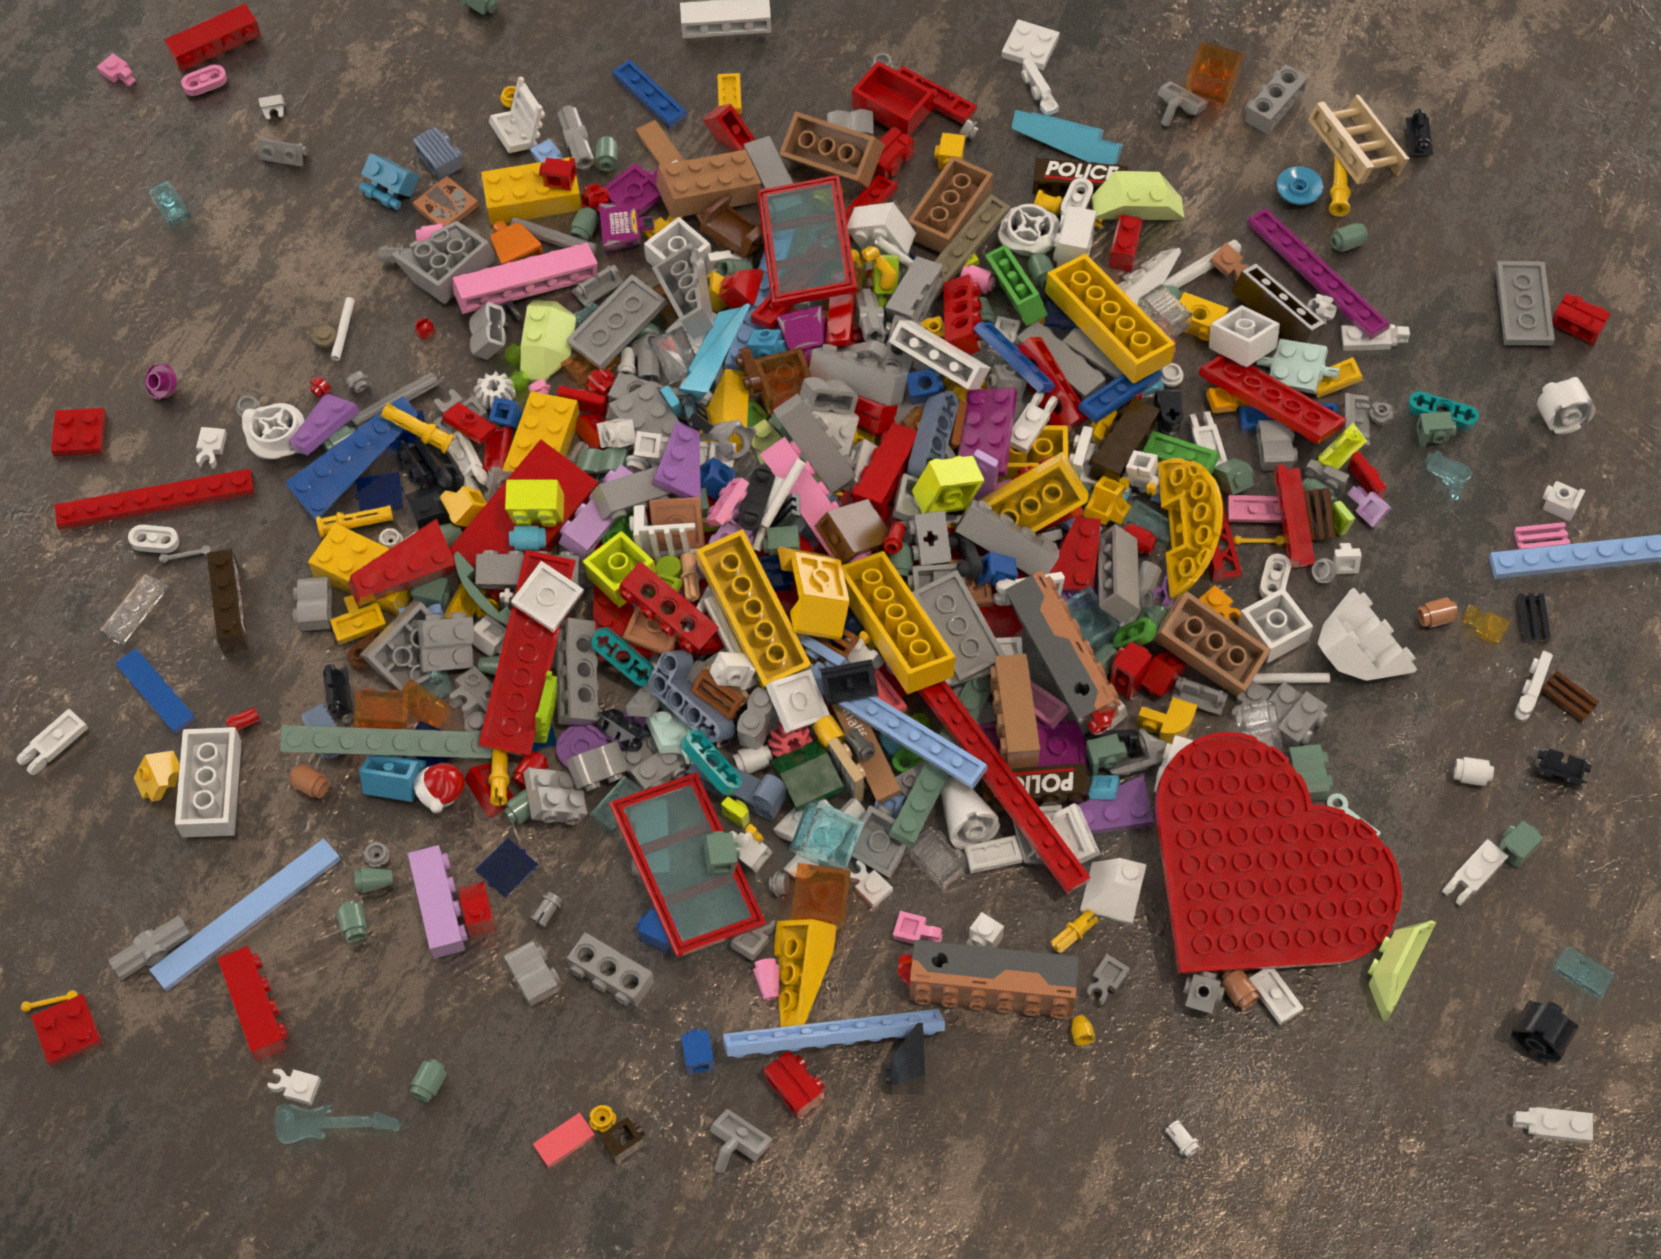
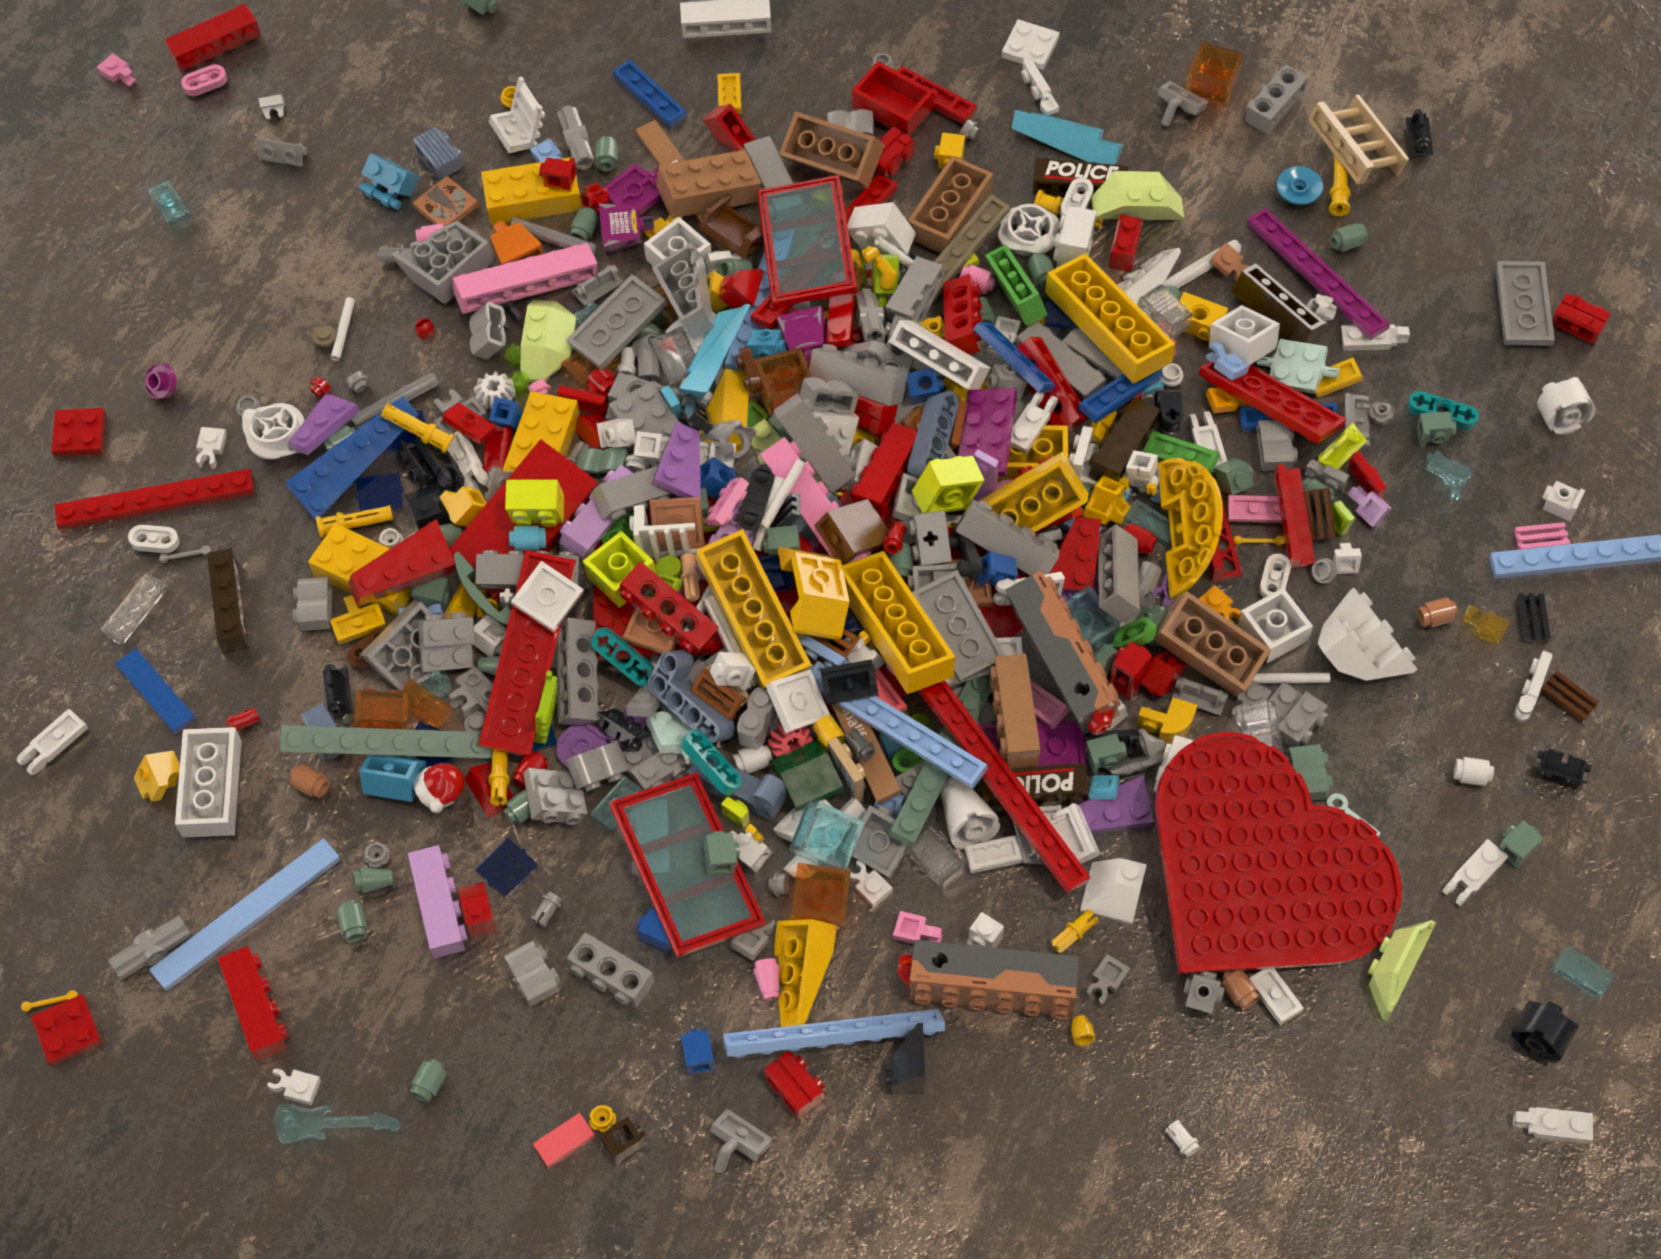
none -> light blue plate [1206,342,1249,380]

